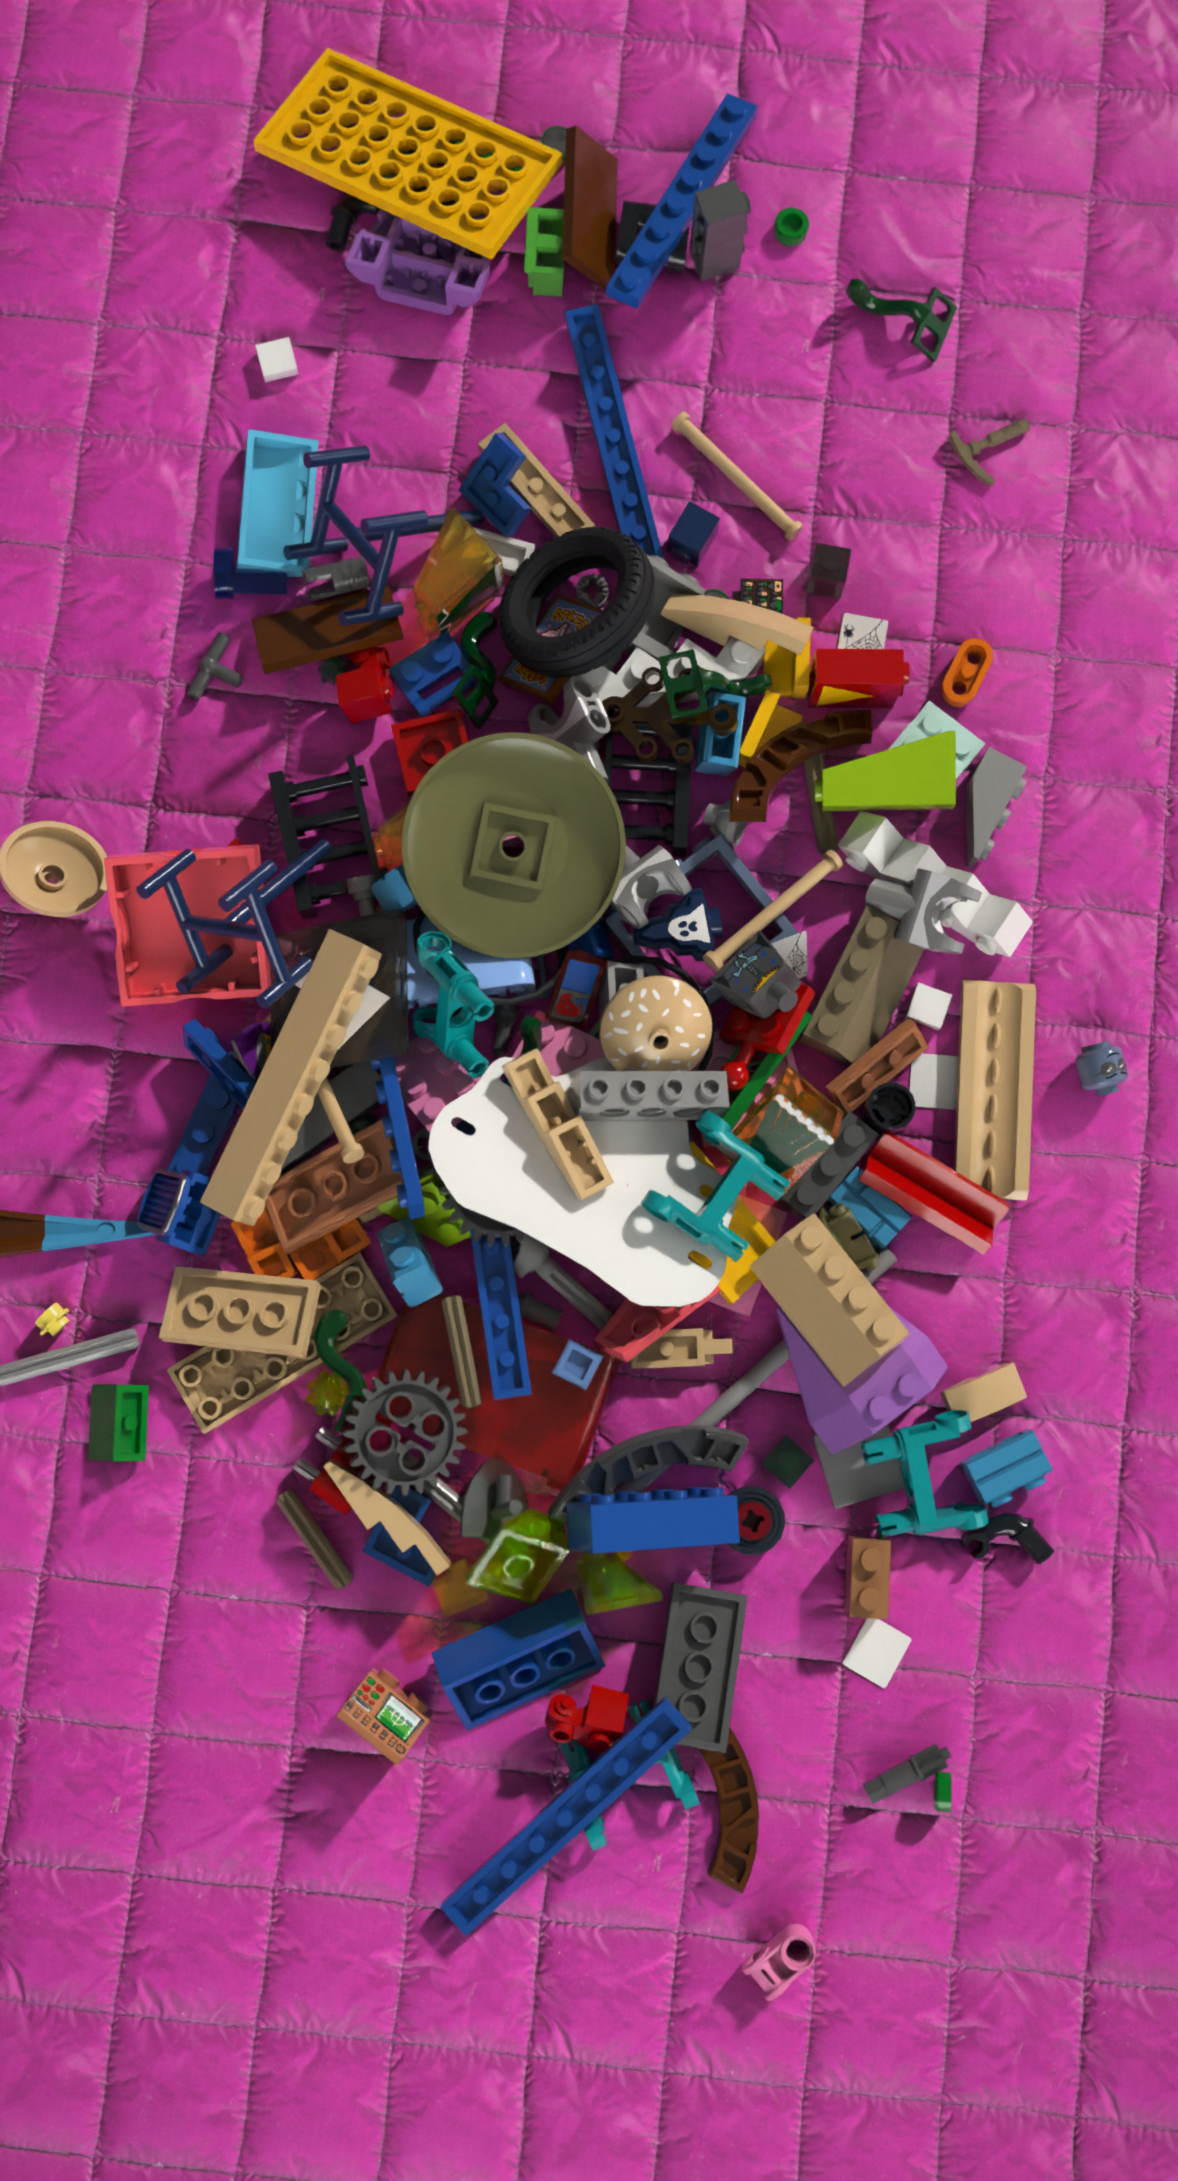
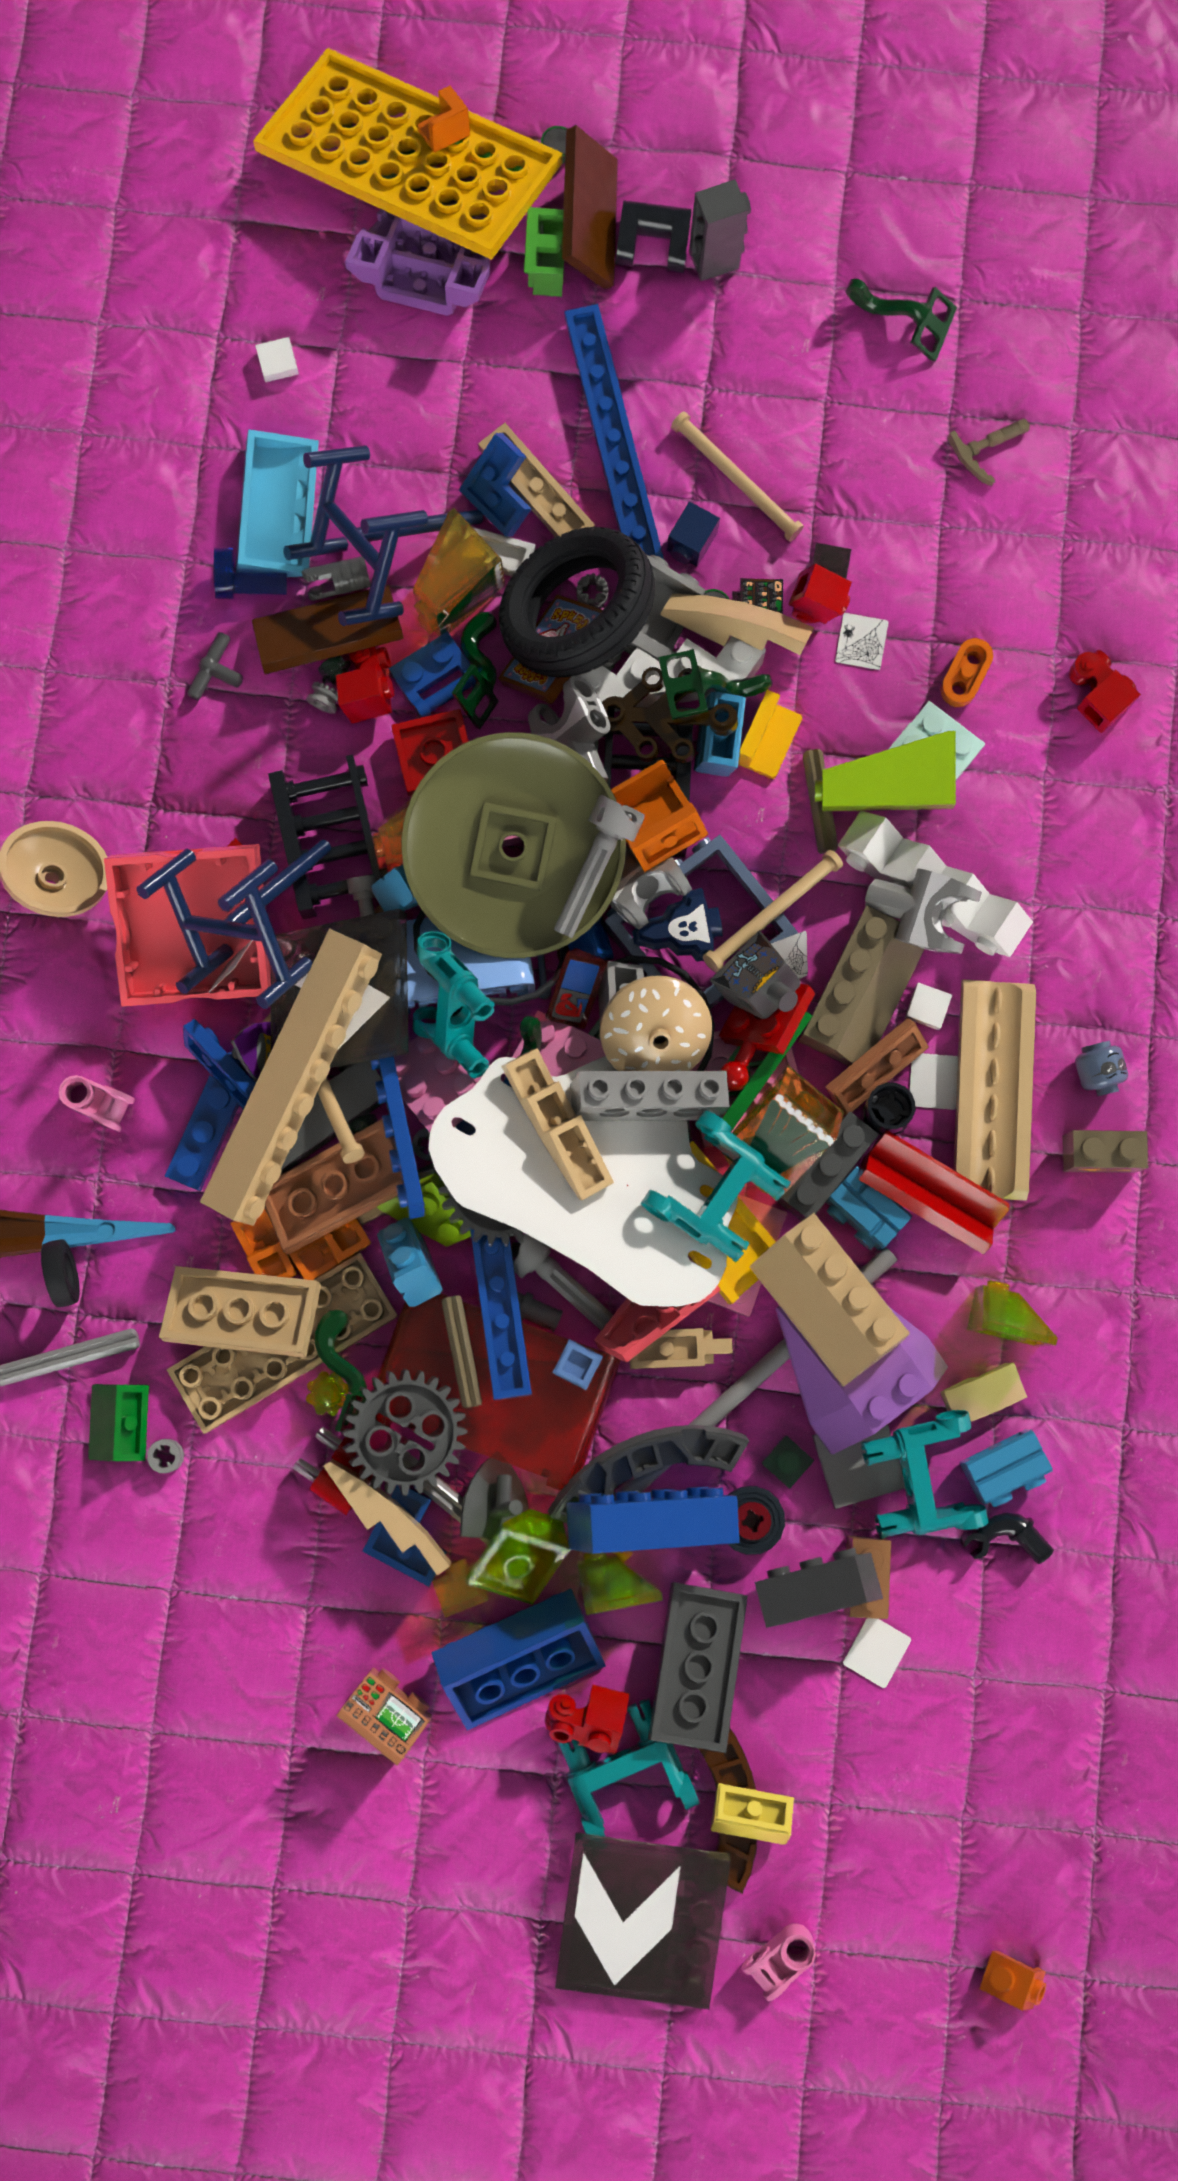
light yellow plate [34,1302,70,1336] -> none
blue piece [137,1169,221,1257] -> none
dark tan axle [276,1489,353,1590] -> none
black piece [325,195,380,252] -> none
blue plate [440,1697,692,1936] -> none
dark grey piece [492,1005,519,1057] -> none
blue plate [606,93,758,309] -> none
light grey piece [704,799,747,850] -> none
reddish brown tile [729,709,872,822] -> none
yellow panel [763,617,811,698] -> none
green tile [774,208,809,246] -> none
red brick [808,649,910,708] -> none
olive hinge [820,1203,879,1271] -> none
dark grey piece [863,1744,952,1804] -> none
green tile [934,1771,952,1813] -> none
light grey slope [966,747,1027,868] -> none
none -> black tyre [41,1239,80,1307]
none -> bright pink piece [59,1075,135,1132]
none -> light grey bush [147,1439,184,1473]
none -> white sticker [208,940,253,993]
none -> light grey bush [306,682,338,714]
none -> orange panel [418,85,470,153]
none -> light grey piece [554,795,645,938]
none -> clear smoke plate [555,1833,731,2009]
none -> orange panel [611,760,709,872]
none -> light yellow slope [711,1783,794,1845]
none -> dark grey brick [755,1548,883,1628]
none -> red brick [789,563,852,624]
none -> clear neon green slope [967,1280,1058,1347]
none -> orange bracket [979,1950,1047,2011]
none -> dark tan brick [1062,1130,1148,1173]
none -> red brick [1069,650,1141,734]

